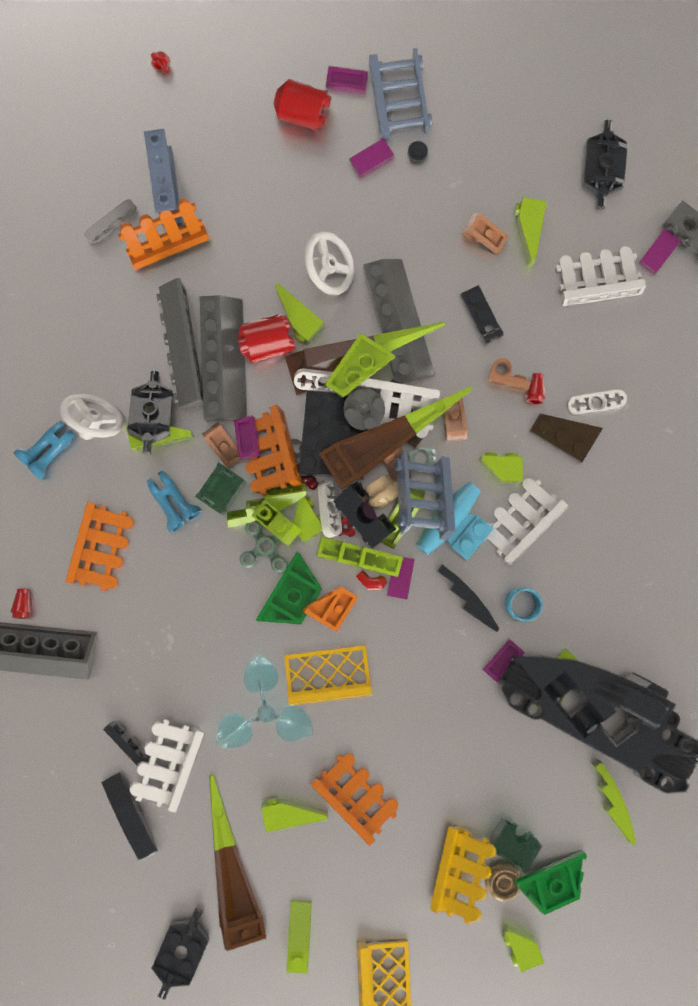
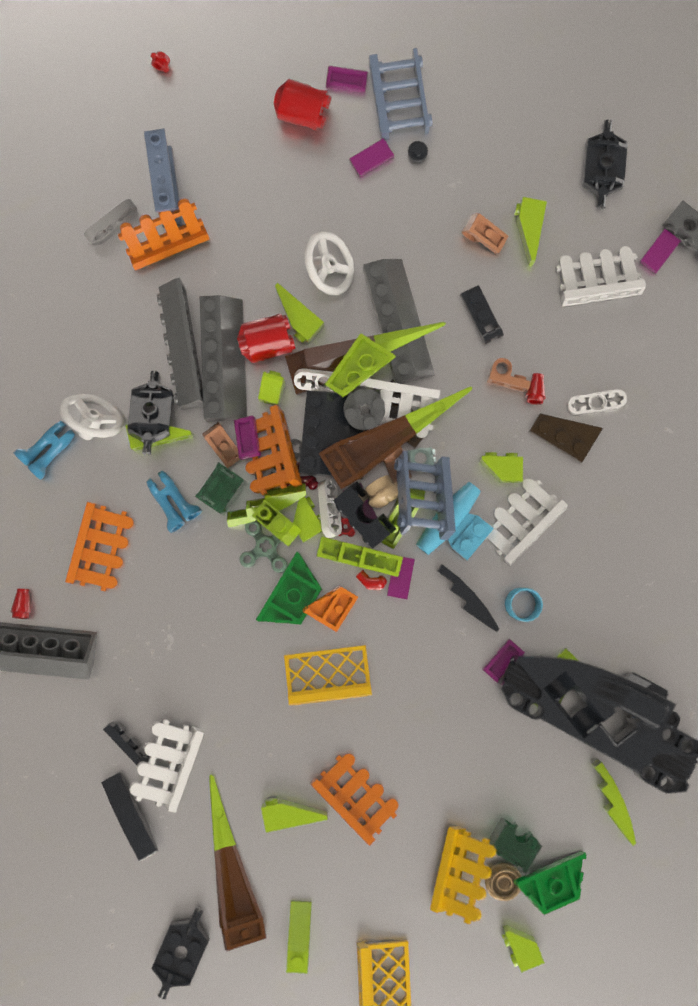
clear light blue plant [216,655,313,748] -> none
nougat plate [442,398,468,441] -> none
none -> lime slope [258,370,286,406]

